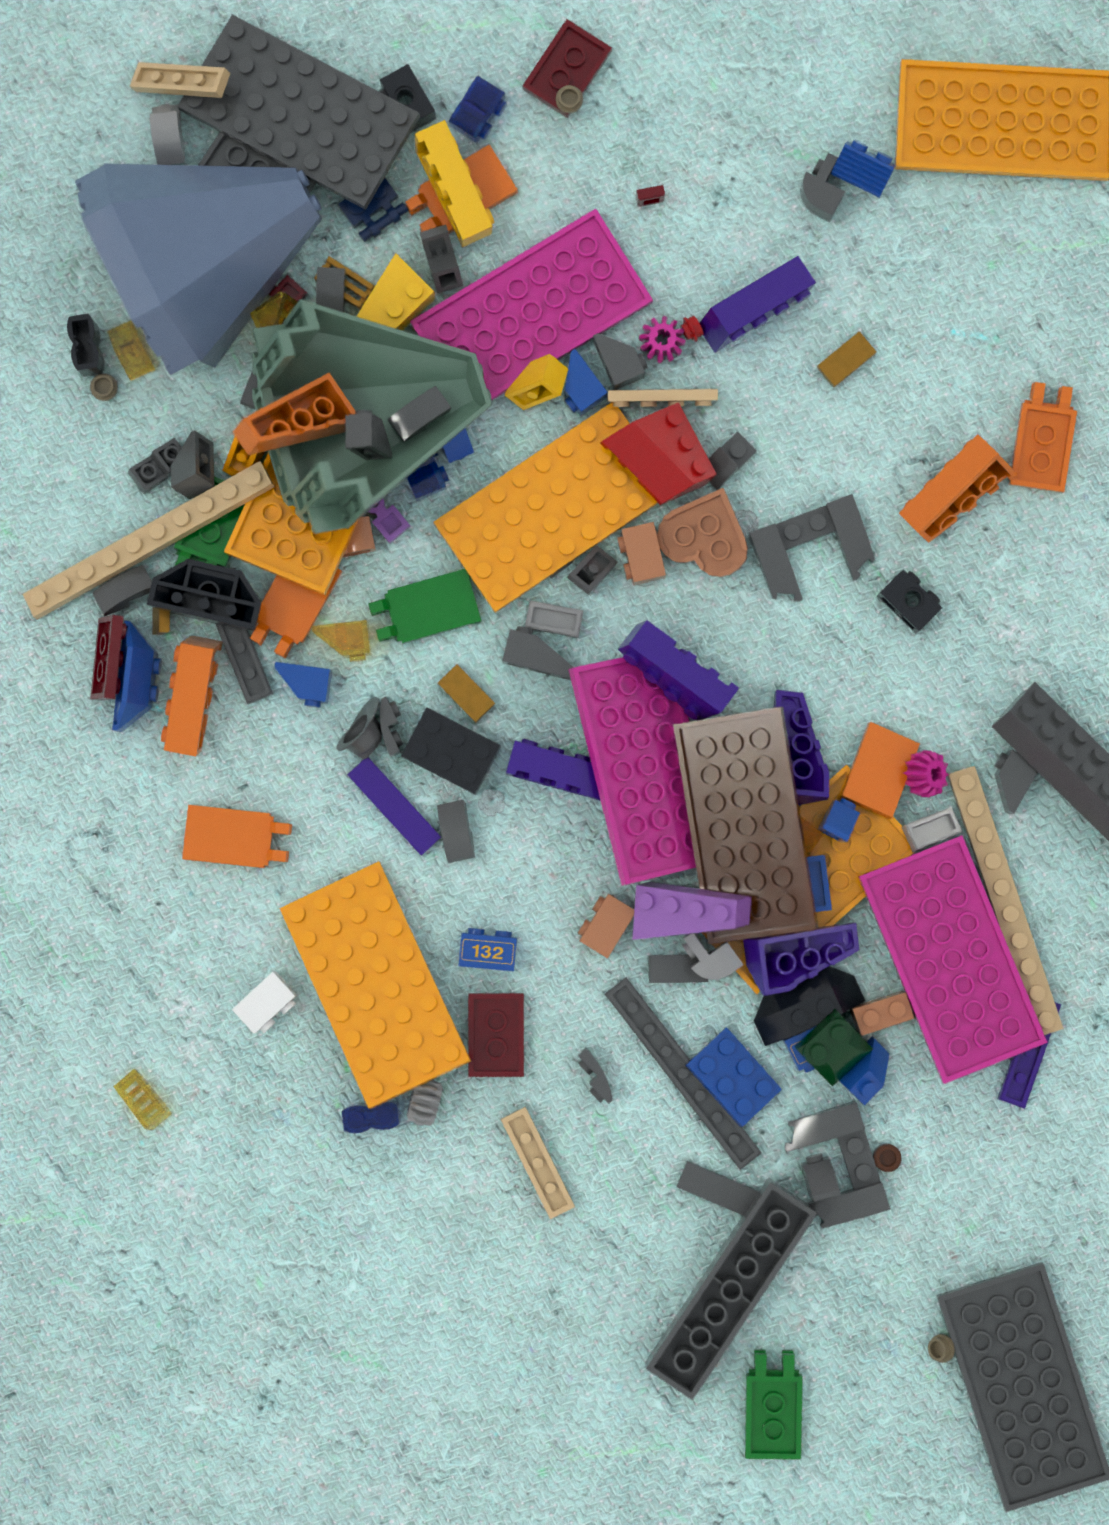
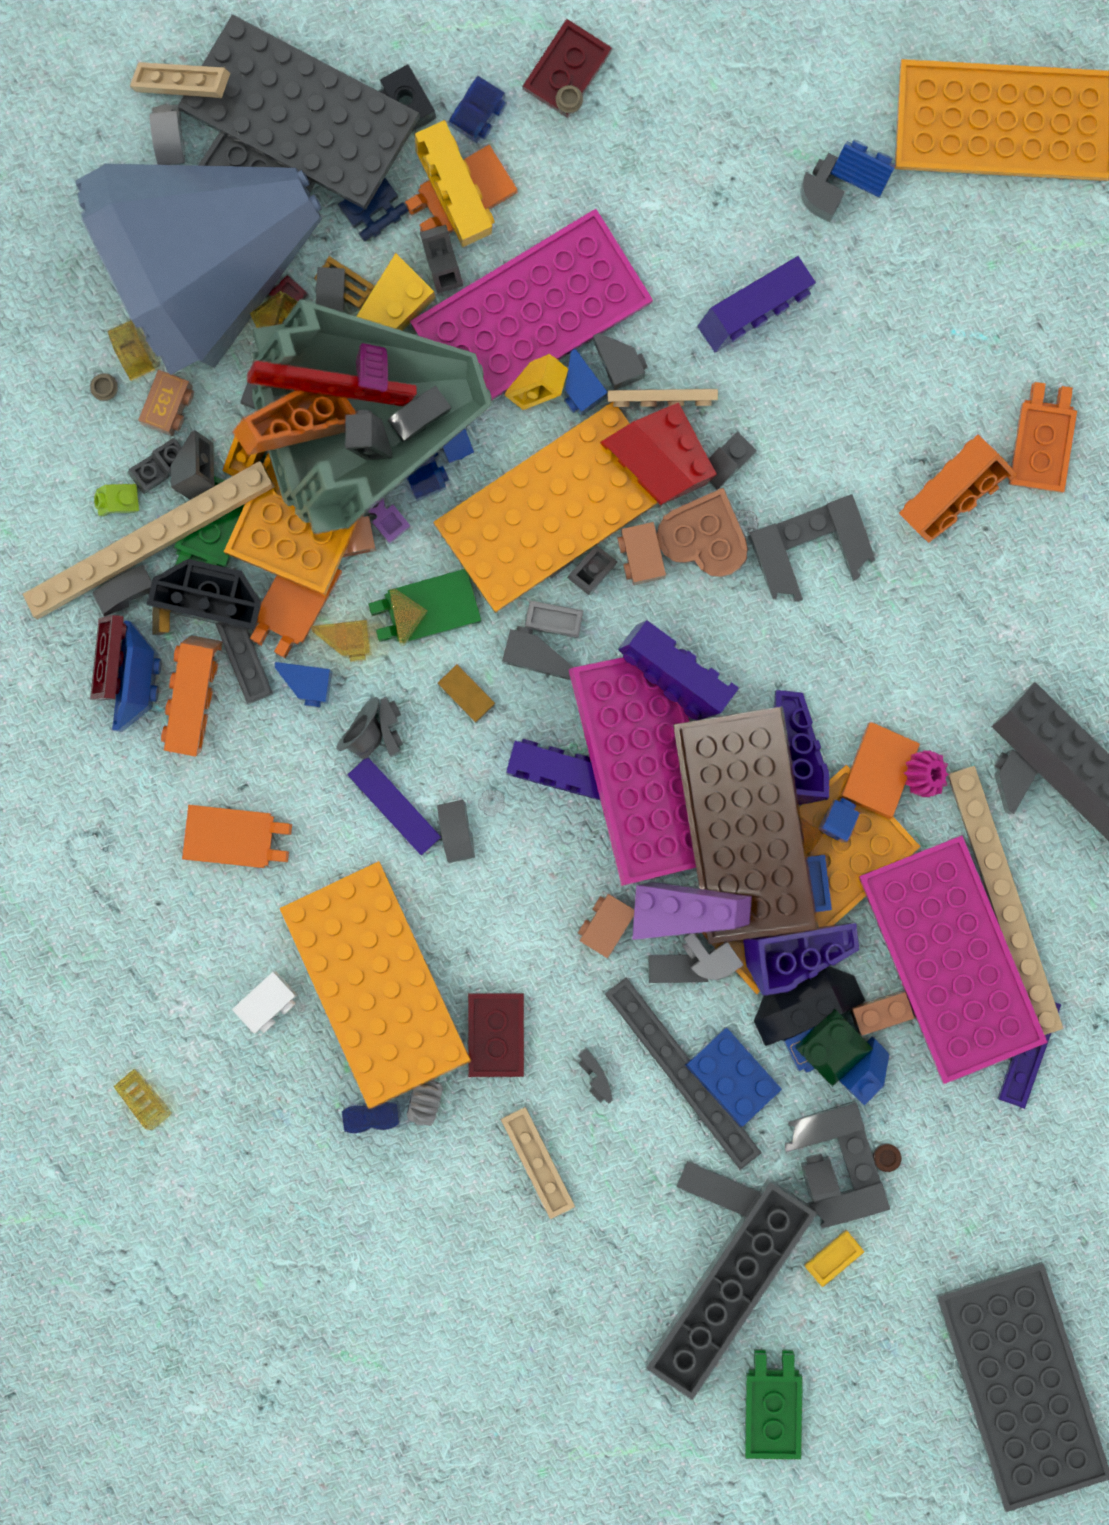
black brick [67,314,104,377] -> none
black brick [401,707,501,795] -> none
blue brick [458,928,517,971] -> none
dark red tile [636,185,665,207] -> none
dark pink gear [639,316,686,364] -> none
red plate [680,315,704,342] -> none
pearl gold tile [817,331,876,388] -> none
black brick [877,570,942,634] -> none
light grey tile [902,807,963,852] -> none
dark tan plate [928,1334,955,1363] -> none
none -> lime bracket [94,484,139,516]
none -> nougat brick [138,370,194,437]
none -> red tile [247,360,417,407]
none -> magenta slope [355,343,388,391]
none -> clear yellow slope [389,588,427,647]
none -> yellow tile [804,1229,865,1288]

